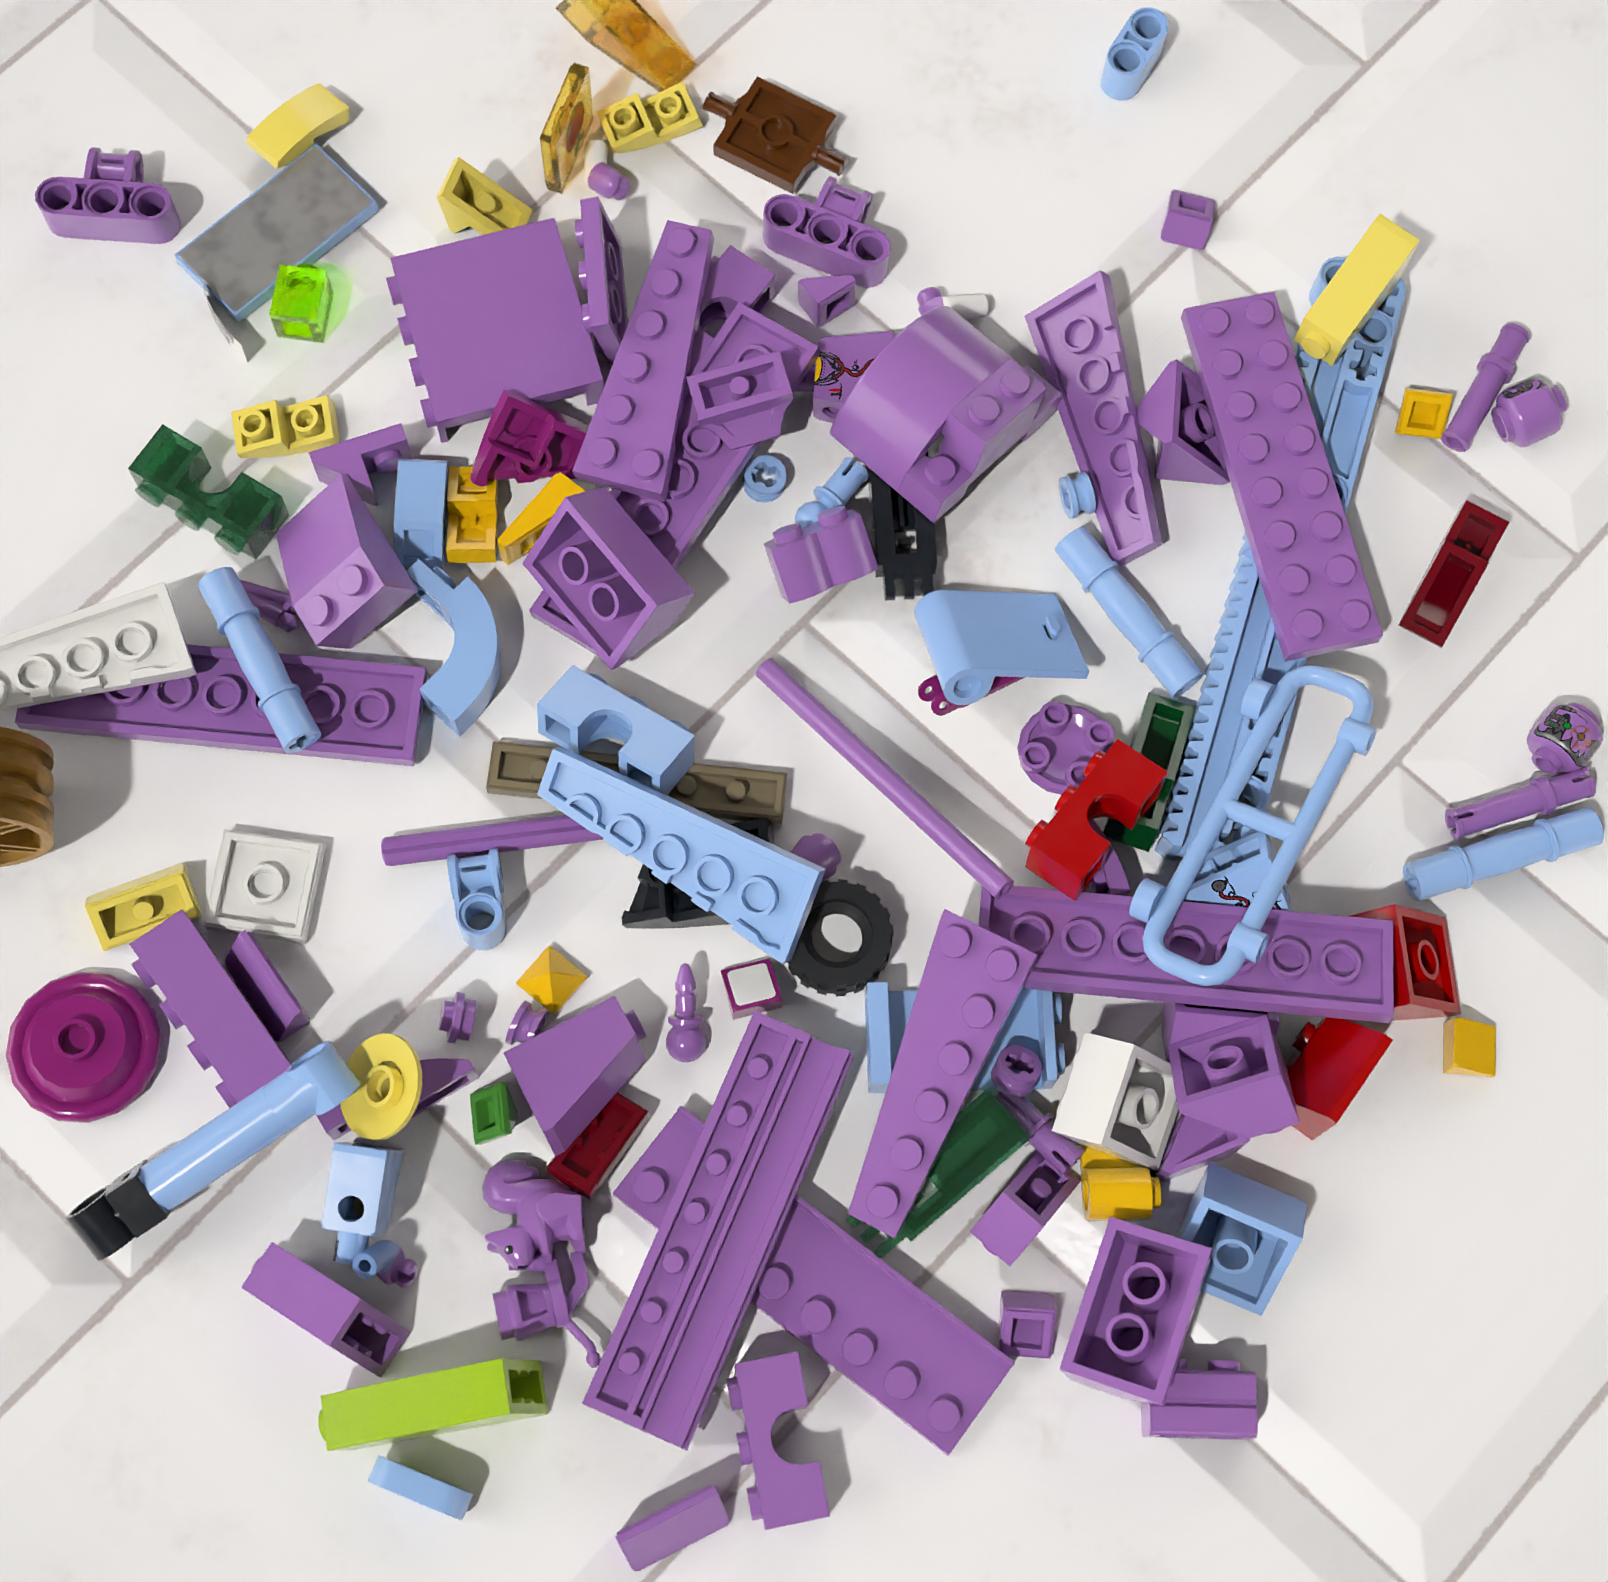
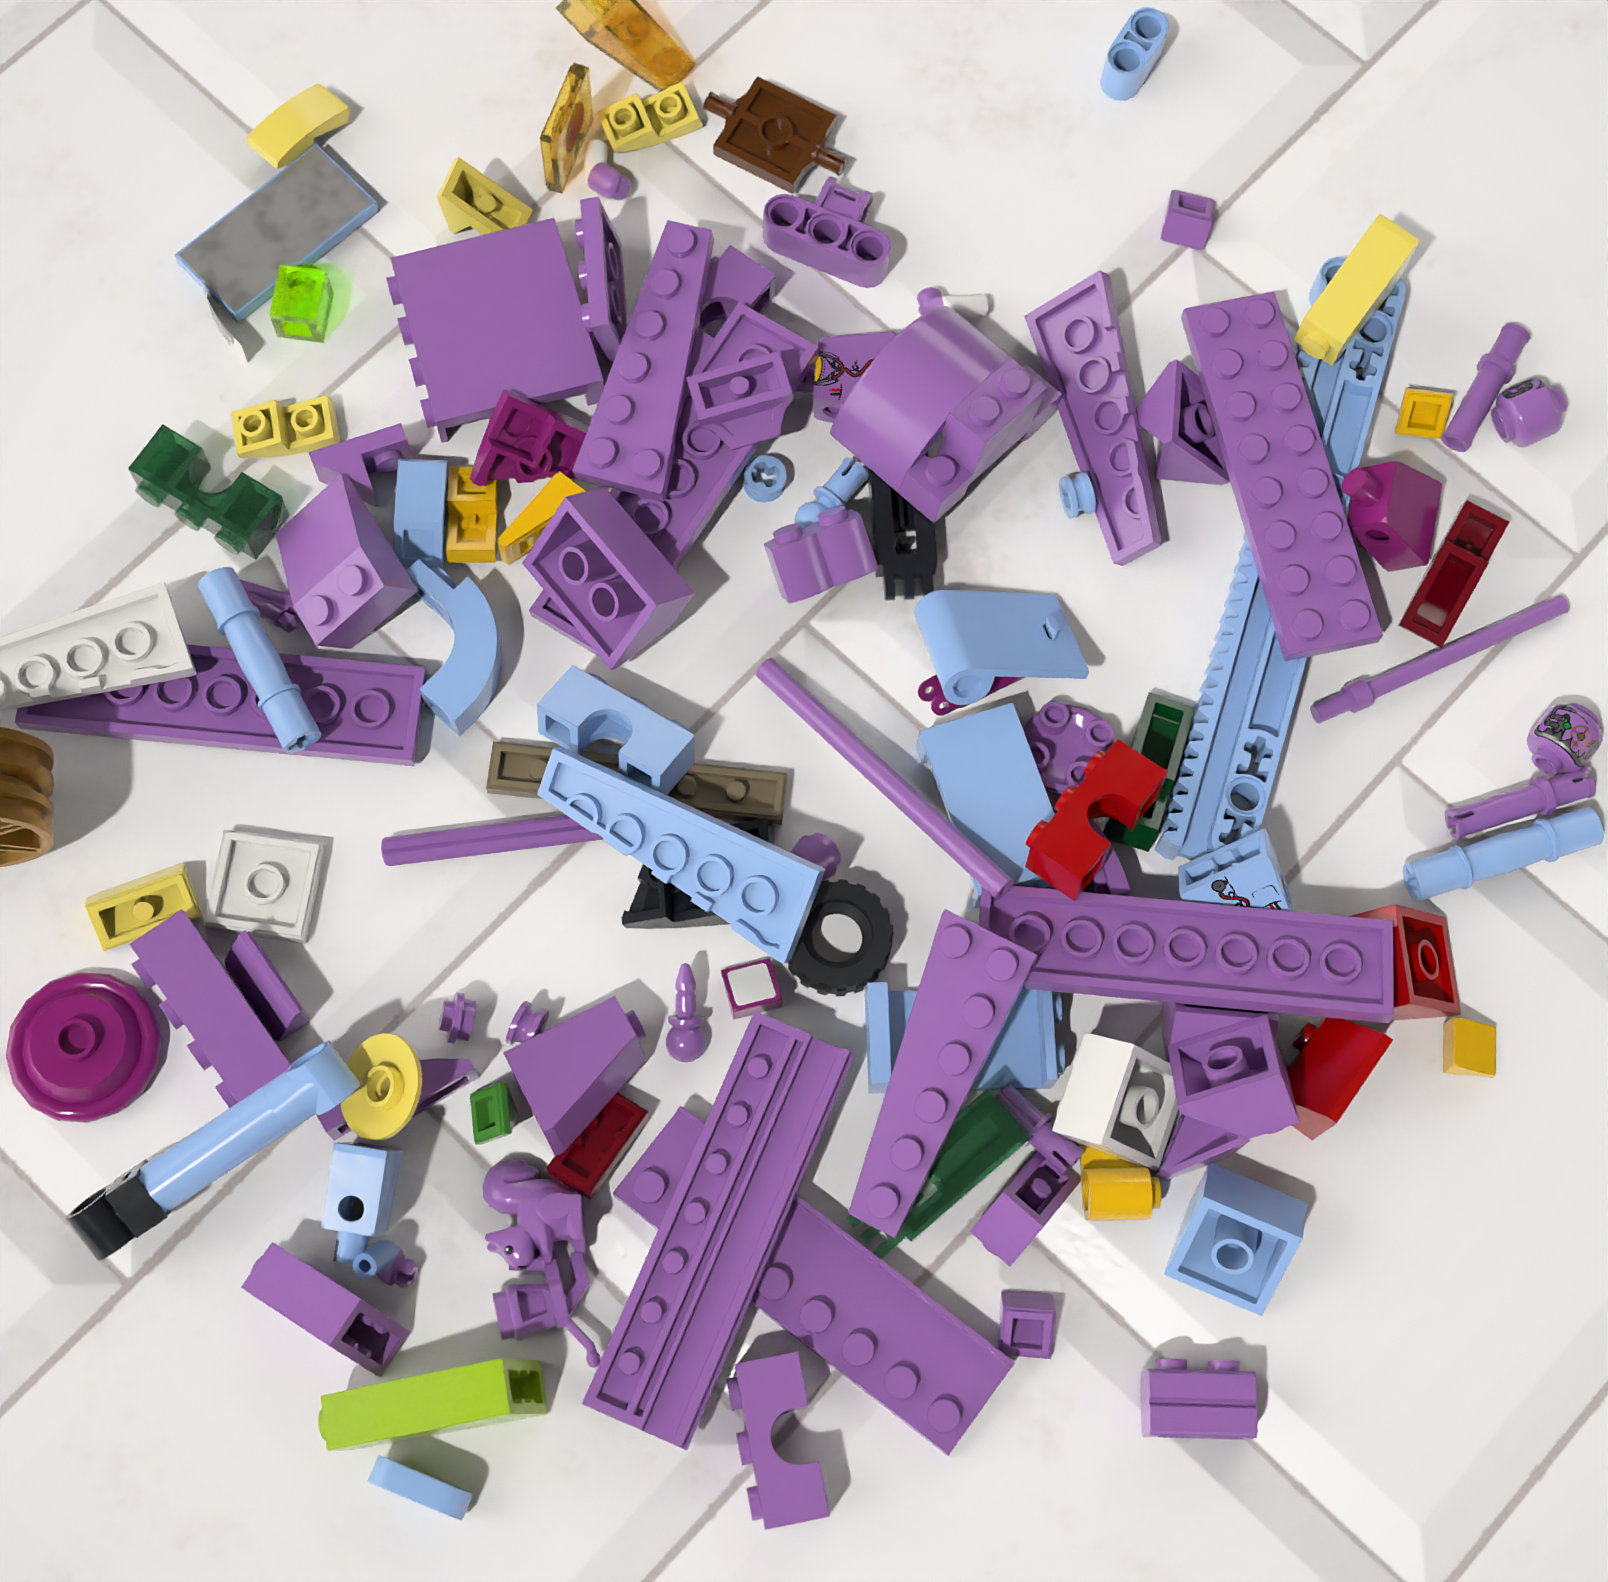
medium lavender piece [35,147,181,244] -> none
light blue piece [447,848,507,950] -> none
yellow slope [516,945,588,1016] -> none
medium lavender slope [615,1484,730,1572] -> none
medium lavender slope [798,275,856,327] -> none
medium lavender bush [991,1045,1042,1098] -> none
light blue piece [1055,526,1204,698] -> none
medium lavender slope [1059,1217,1213,1406] -> none
light blue bar [1129,665,1377,986] -> none
none -> light blue panel [916,702,1057,908]
none -> medium lavender bar [1310,595,1569,724]
none -> magenta torso [1342,461,1443,572]

